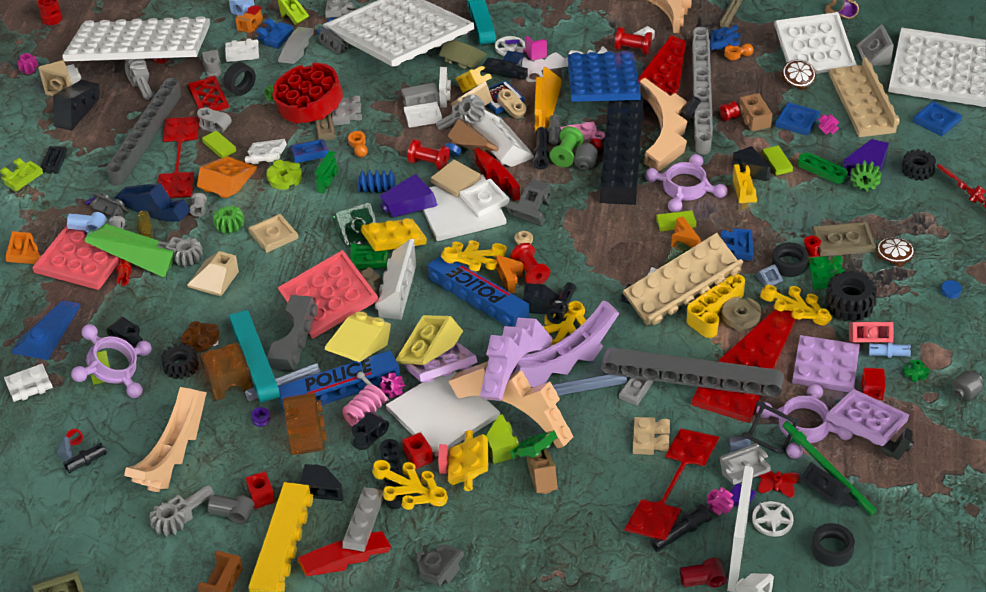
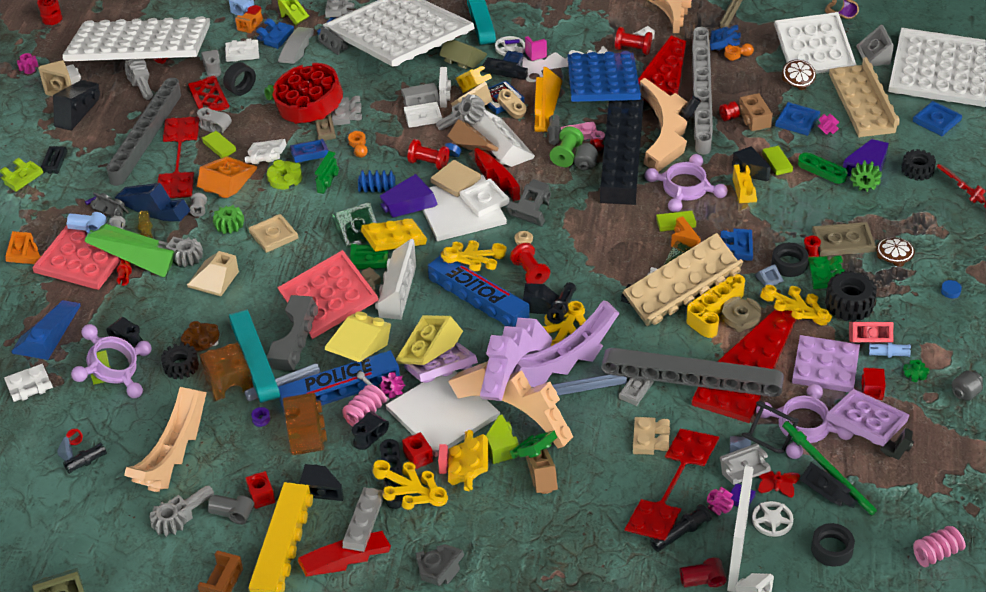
orange slope [496,255,524,294] -> none
black pin [533,127,549,169] -> none
none -> bright pink piece [913,526,966,567]

